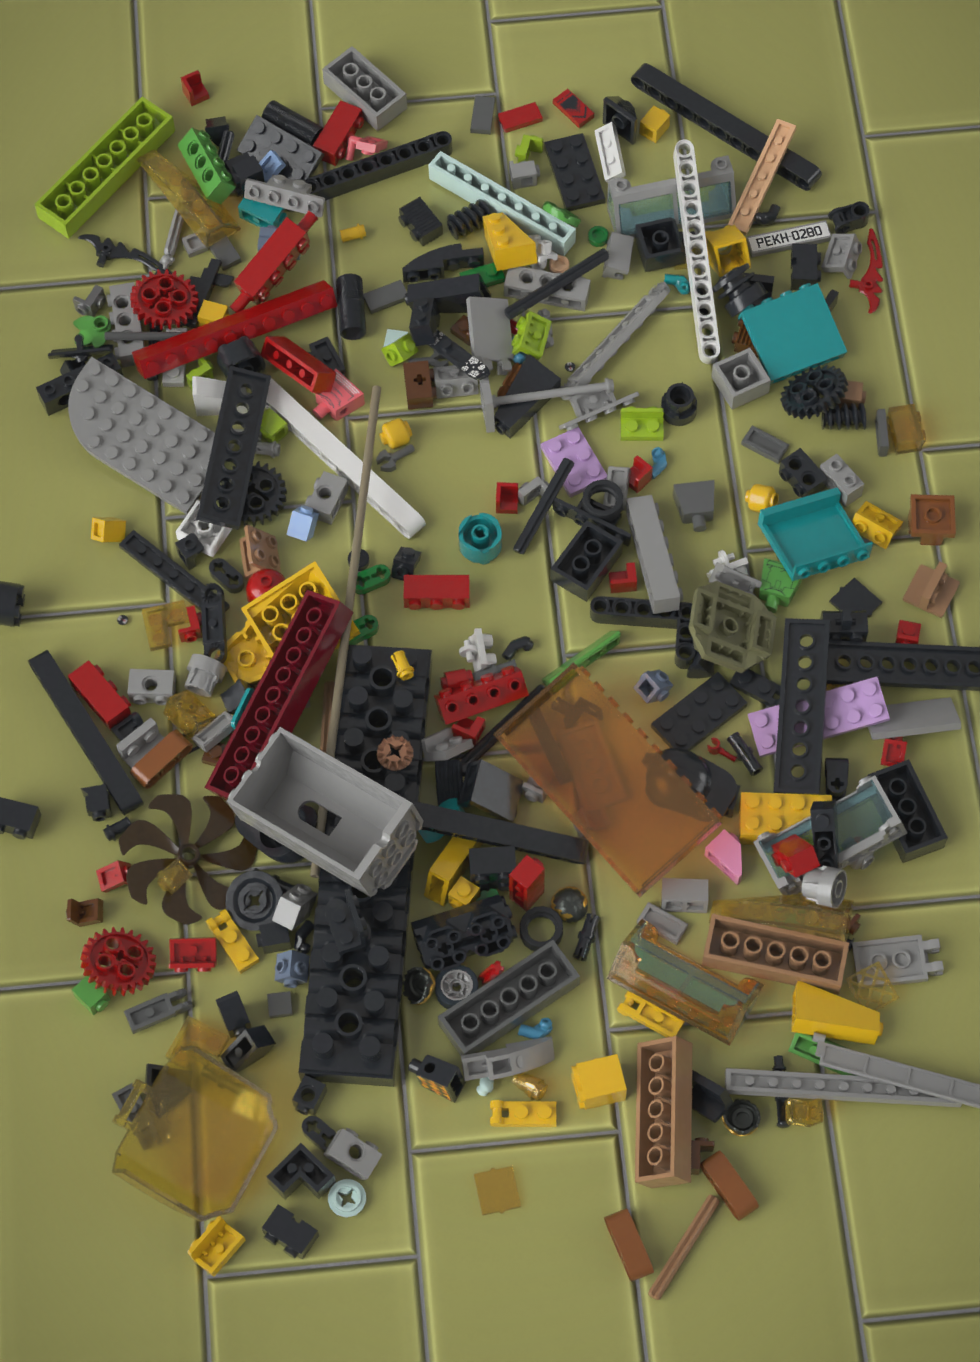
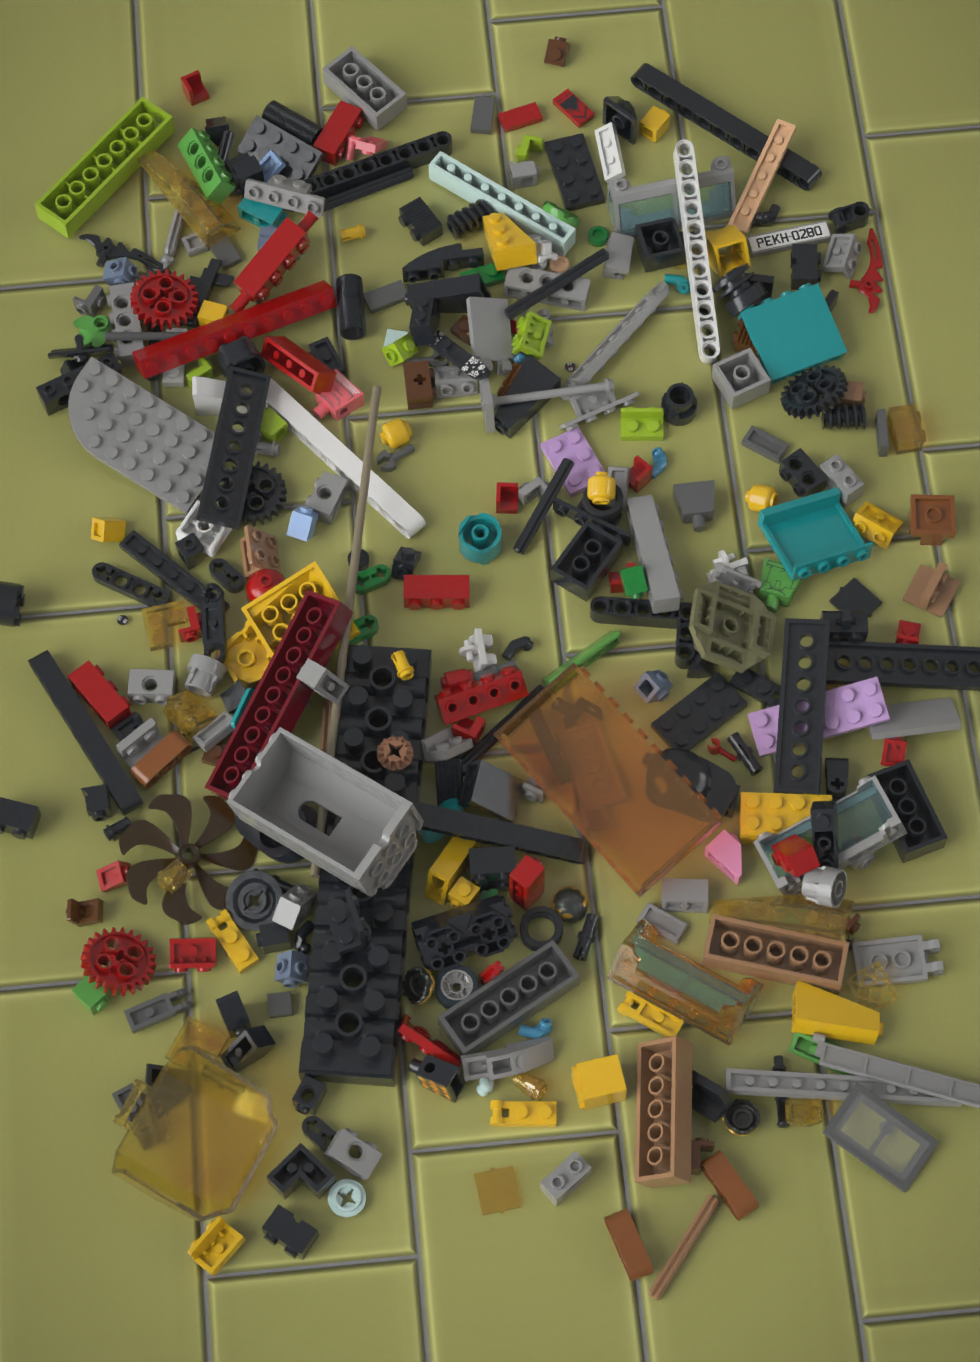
none -> black beam [92,562,170,610]
none -> sand blue brick [103,257,138,286]
none -> light grey brick [296,658,349,705]
none -> black axle [324,167,414,212]
none -> red wing [398,1013,462,1067]
none -> light grey brick [540,1151,592,1207]
none -> reddish brown bracket [544,36,570,67]
none -> yellow head [587,472,616,505]
none -> green brick [619,565,648,599]
none -> clear door [822,1082,939,1193]

